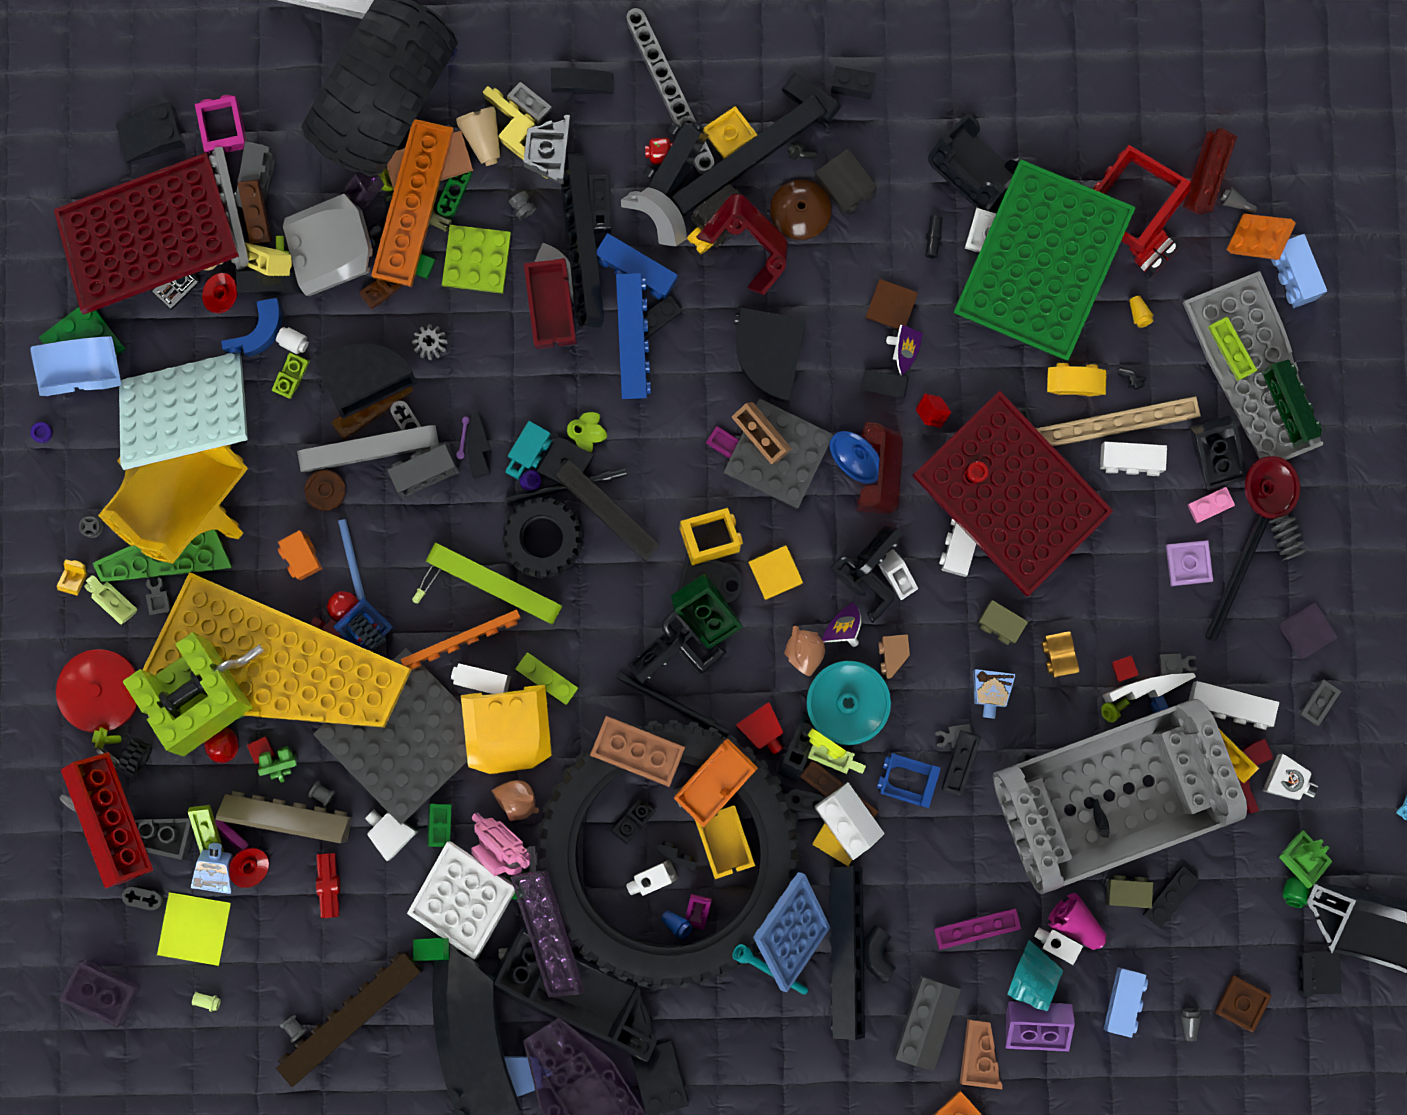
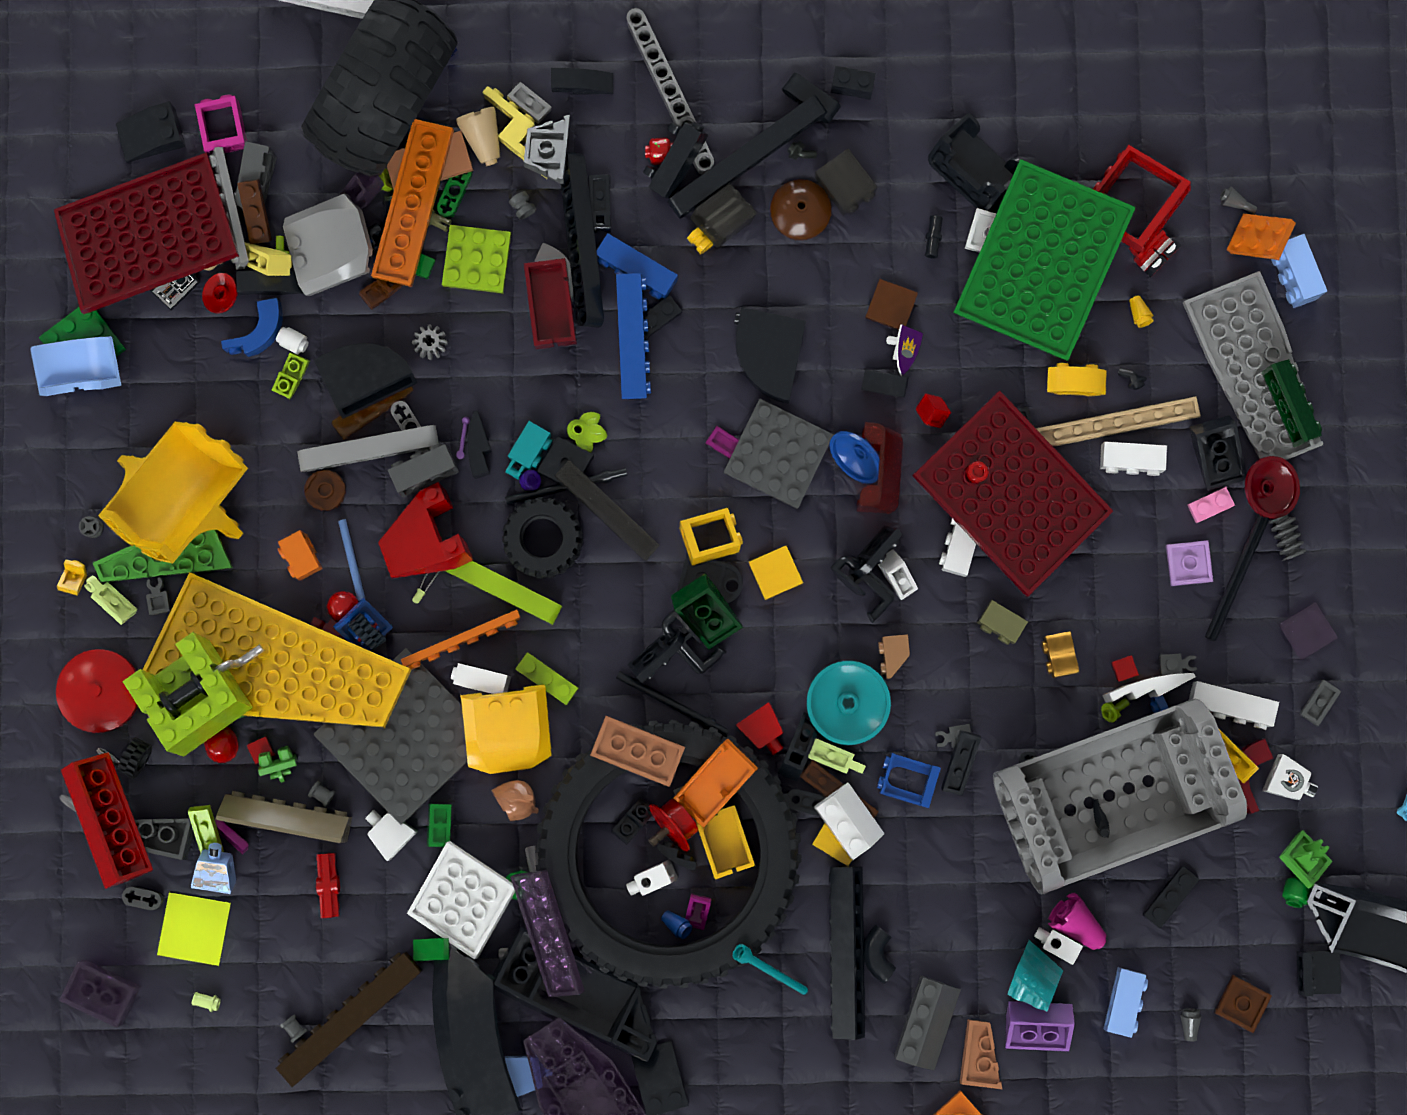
dark purple tile [30,422,53,443] -> none
lime plate [91,727,121,749] -> none
light aqua plate [119,353,248,470] -> none
red dish [229,848,269,888] -> none
bright pink piece [472,813,530,876] -> none
light grey arch [621,187,687,247] -> none
dark red windscreen [696,194,788,295] -> none
yellow tile [703,106,757,159] -> none
medium nougat brick [732,402,792,465] -> none
medium blue plate [753,872,831,992] -> none
nougat helmet [784,626,825,676] -> none
neon yellow plate [807,729,847,760] -> none
dark purple shield [822,602,861,647] -> none
magenta plate [934,908,1021,950] -> none
torso [973,669,1015,719] -> none
olive brick [1106,875,1153,908] -> none
clear red brick [1182,128,1238,215] -> none
lime plate [1207,317,1257,381] -> none
none -> red wedge [378,482,473,578]
none -> red piece [648,799,698,852]

